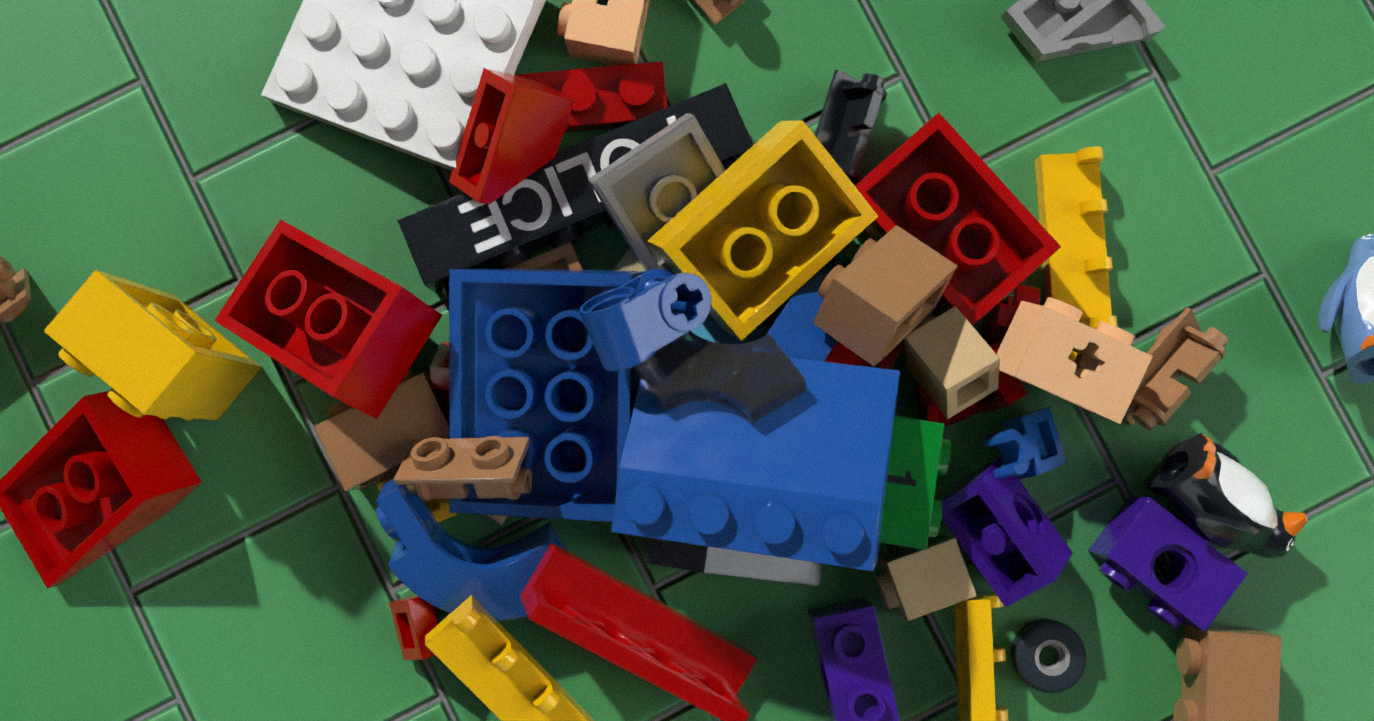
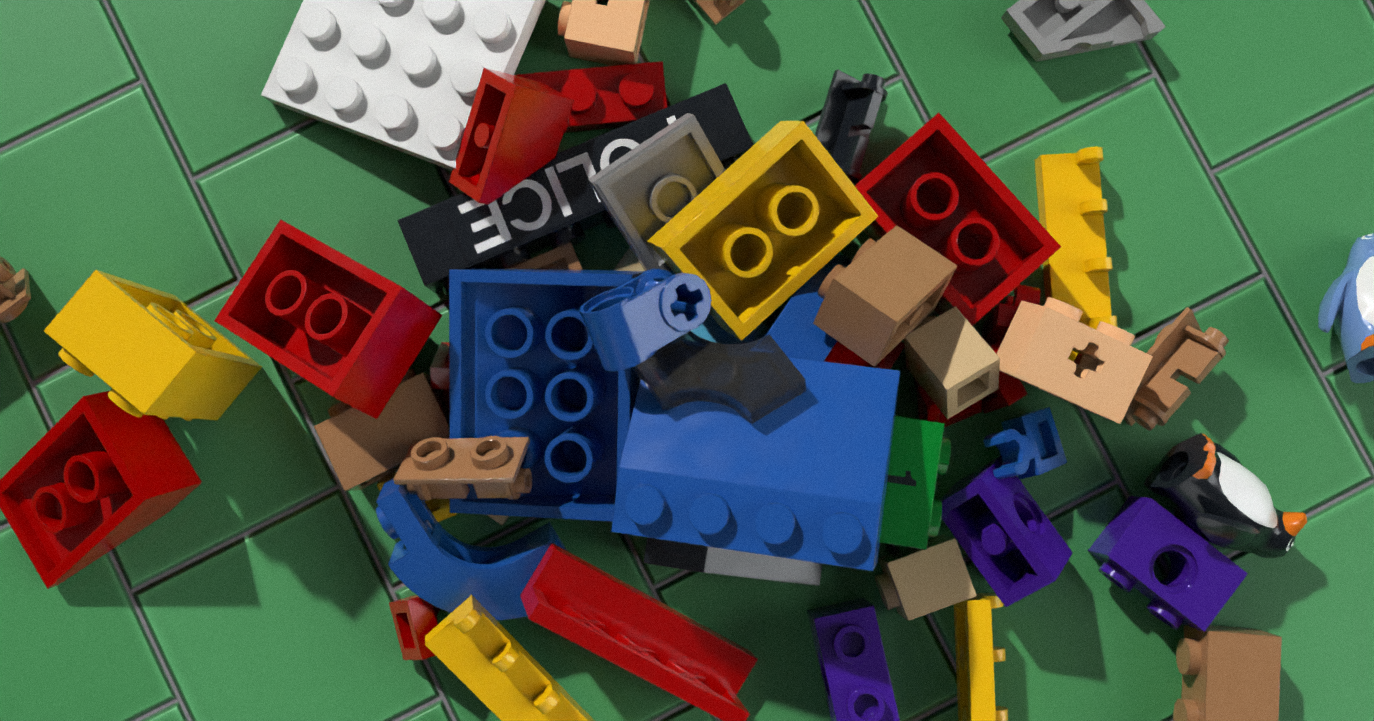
black wheel [1011,619,1087,693] -> none

